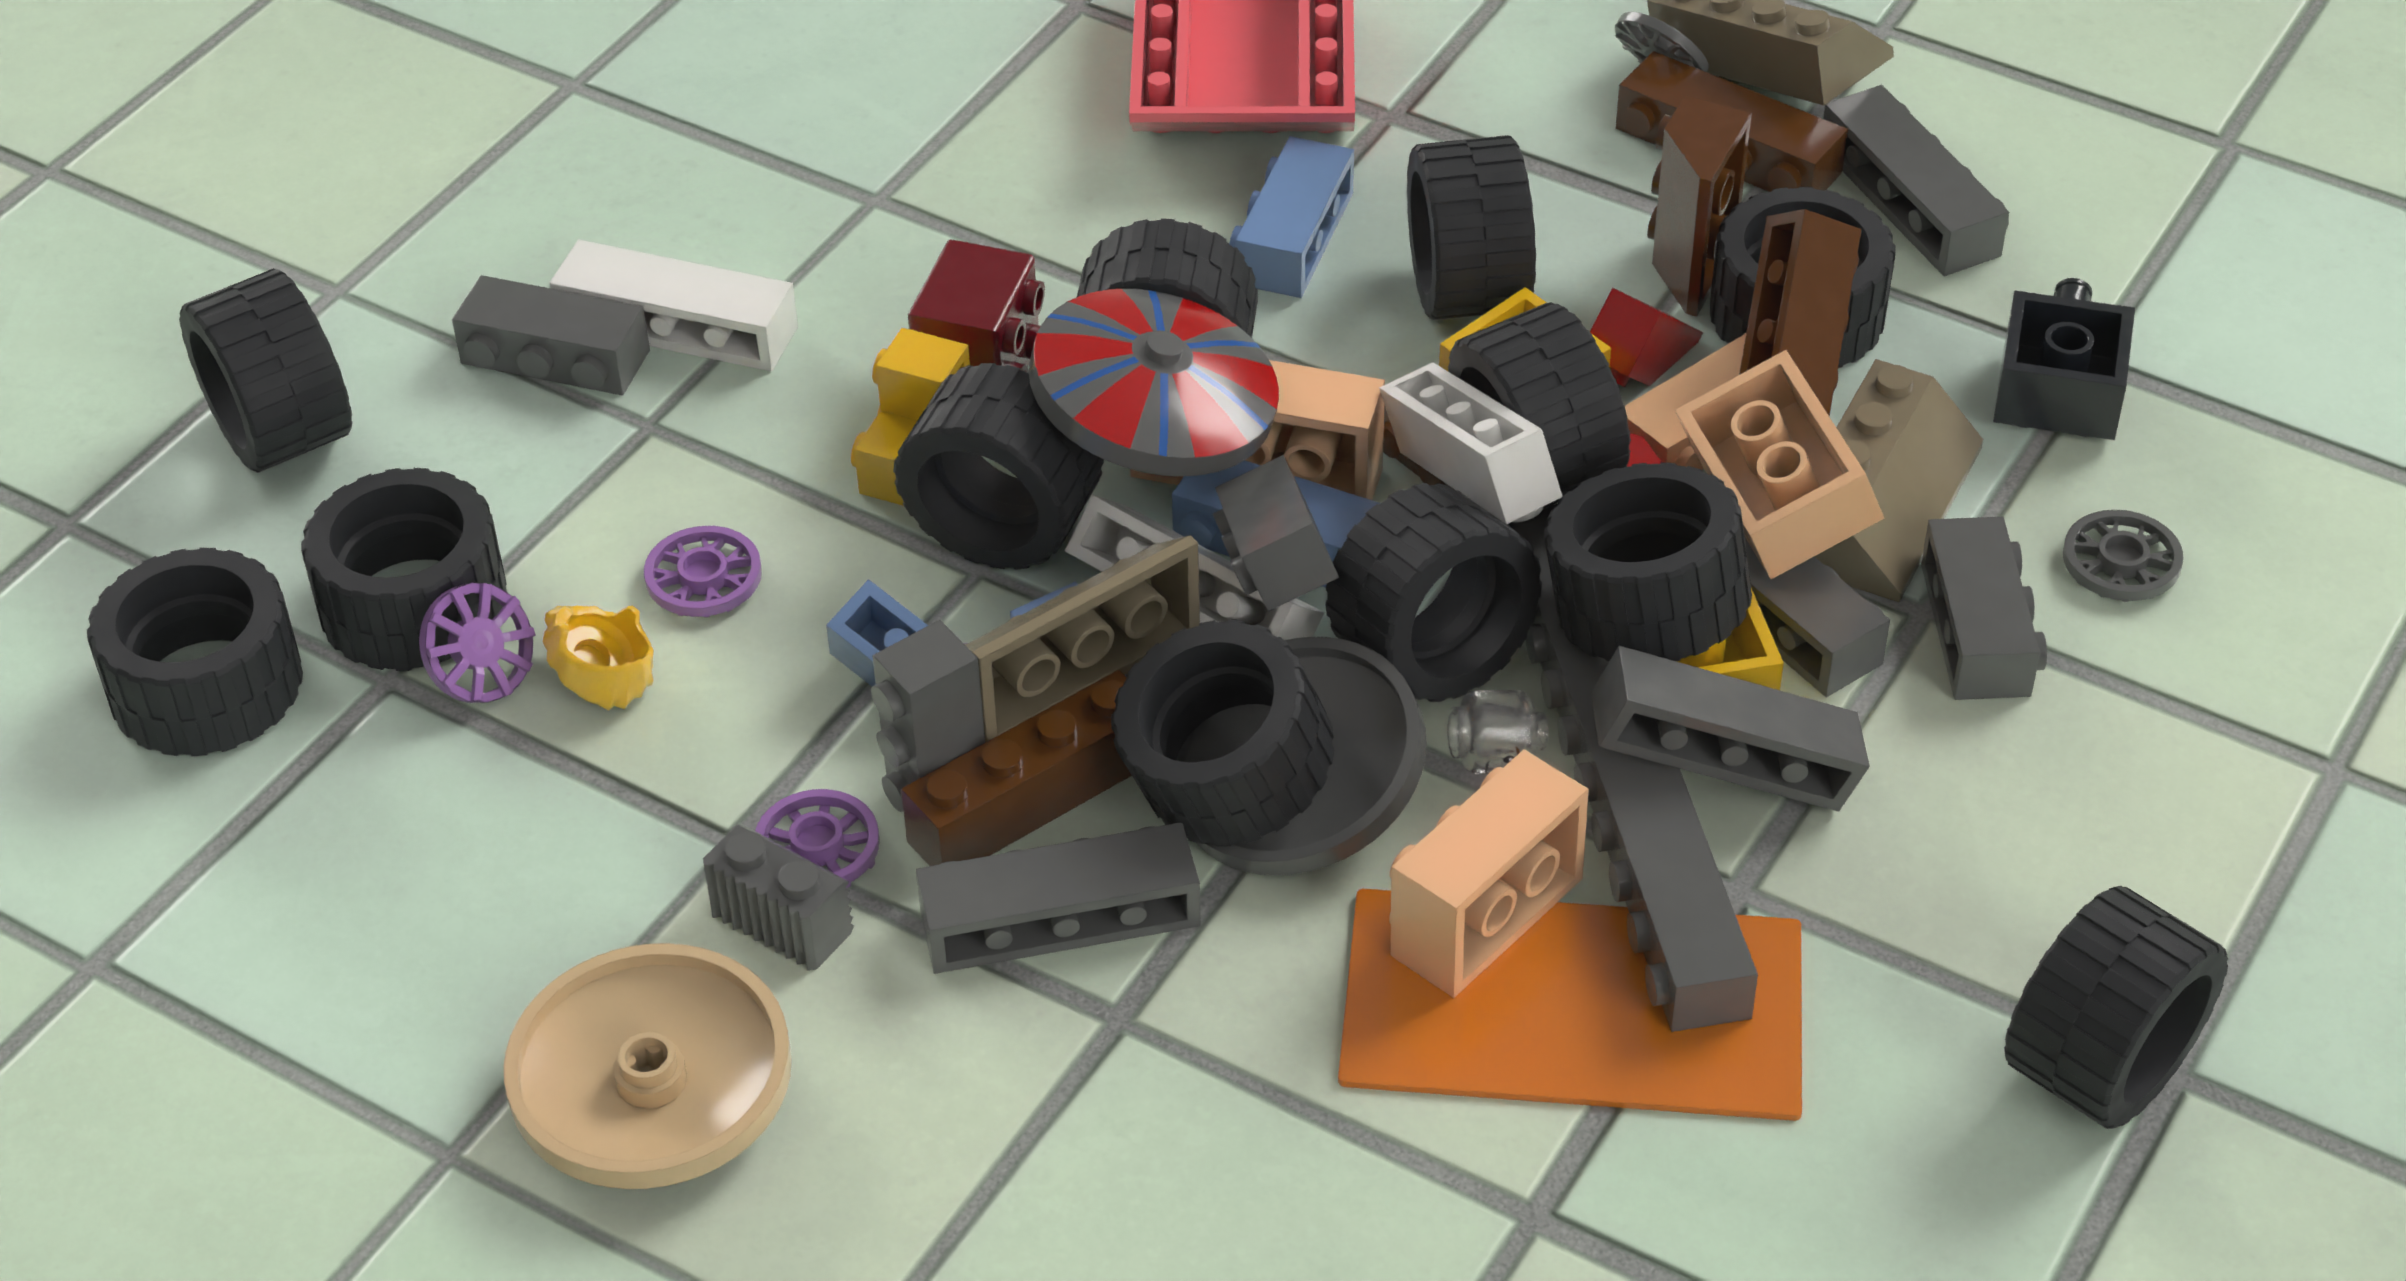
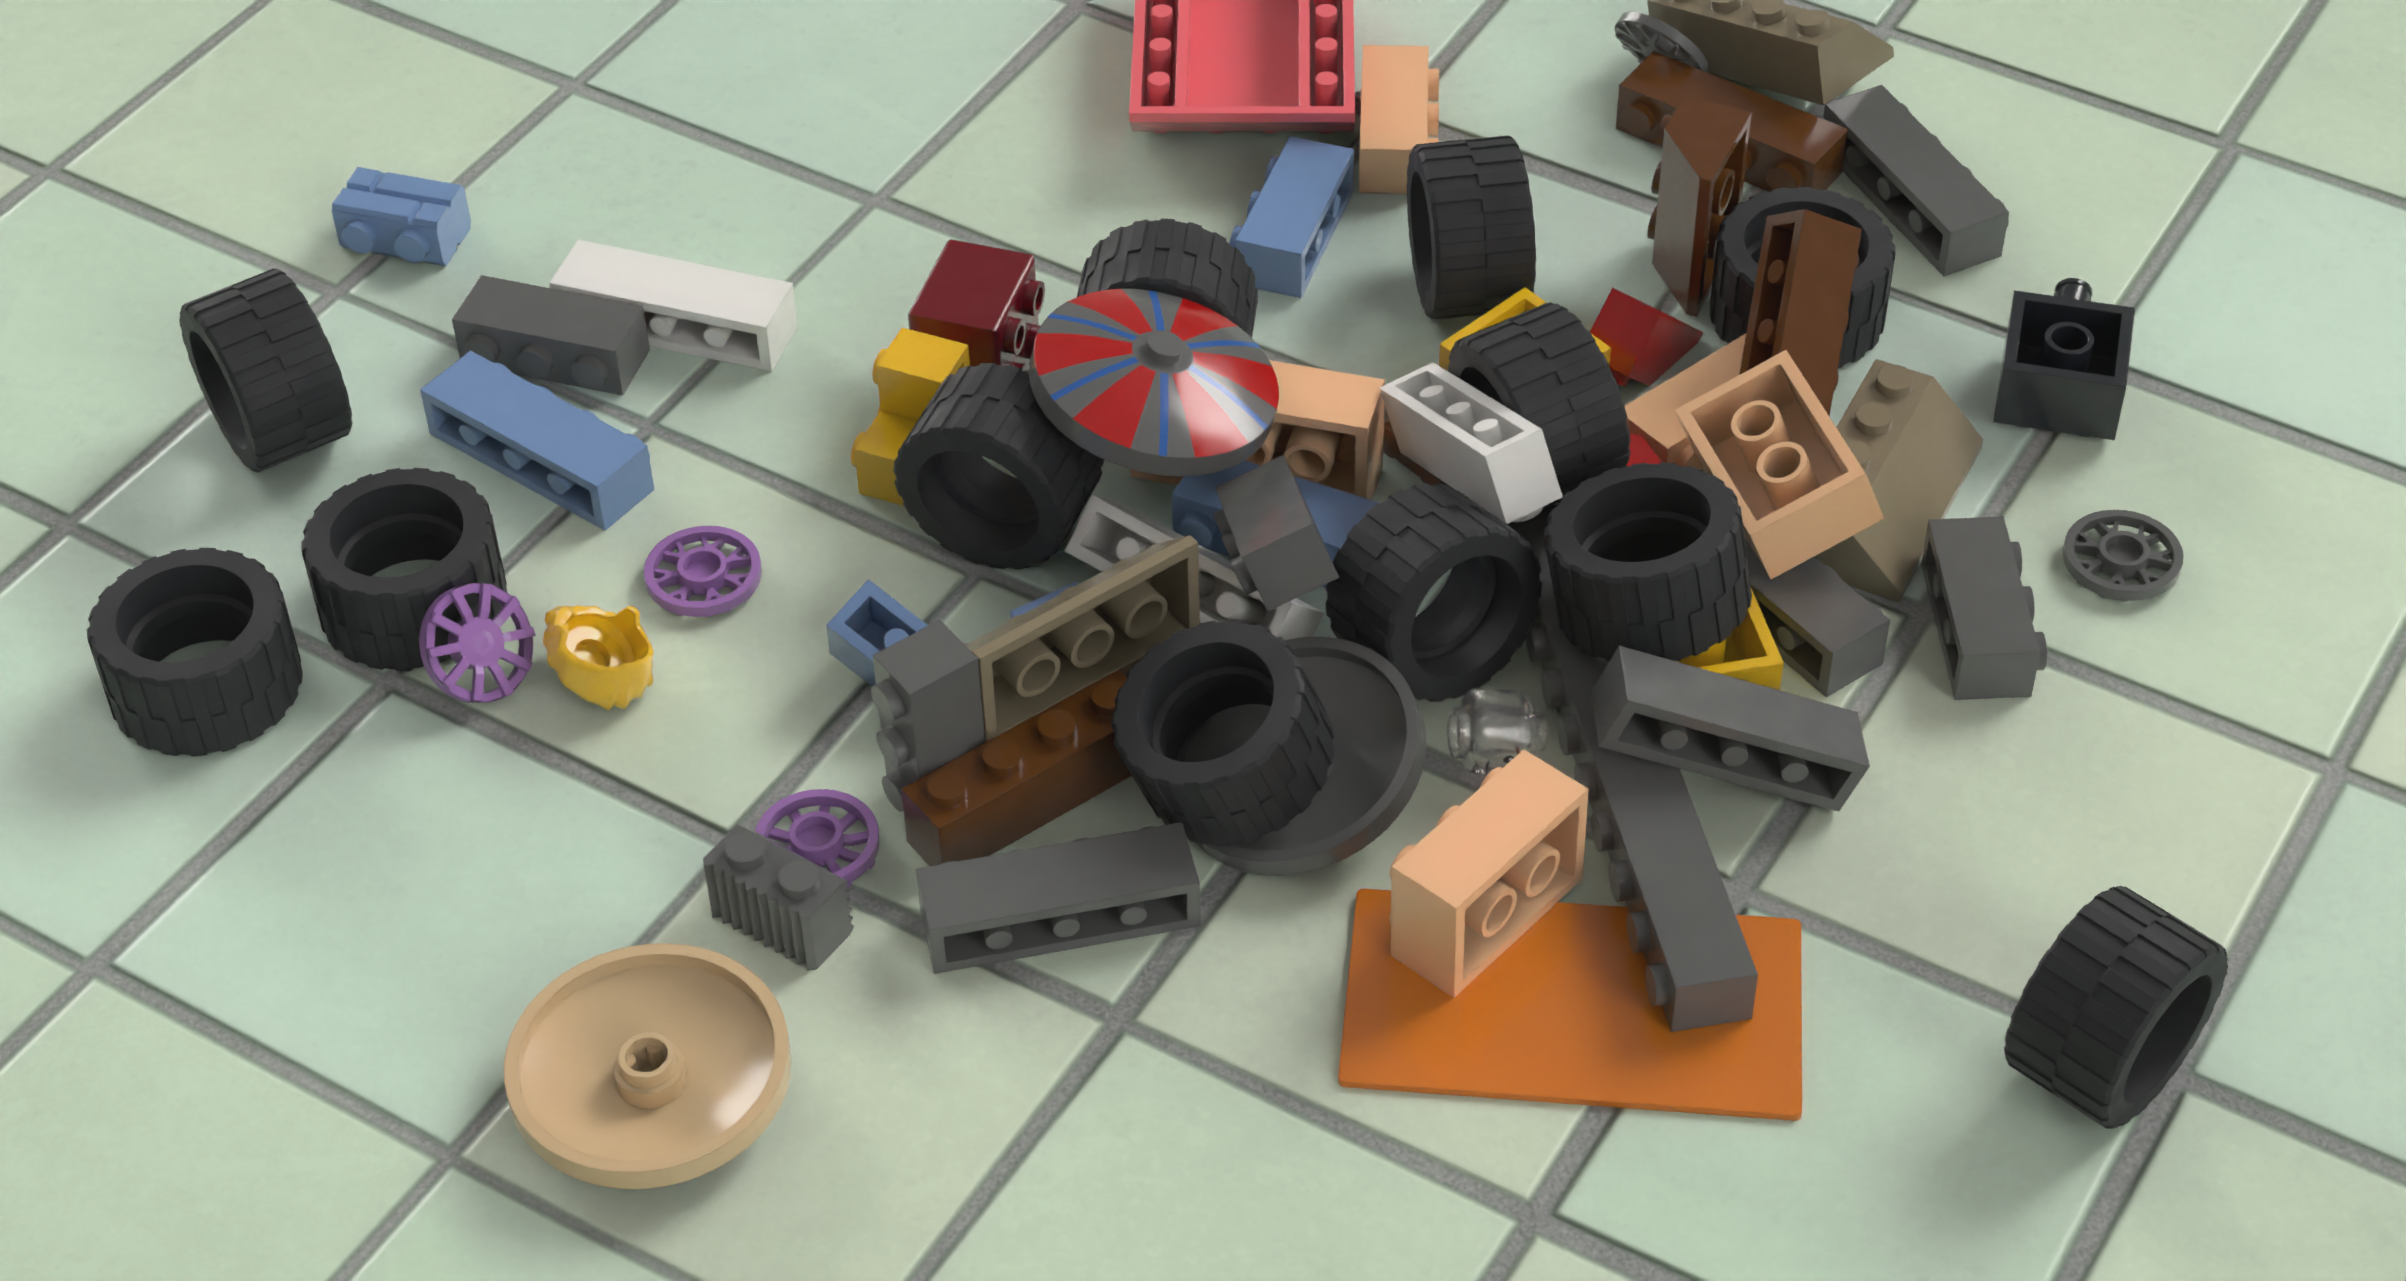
none -> medium blue brick [331,167,471,266]
none -> medium blue brick [420,350,655,531]
none -> light nougat brick [1359,45,1439,194]

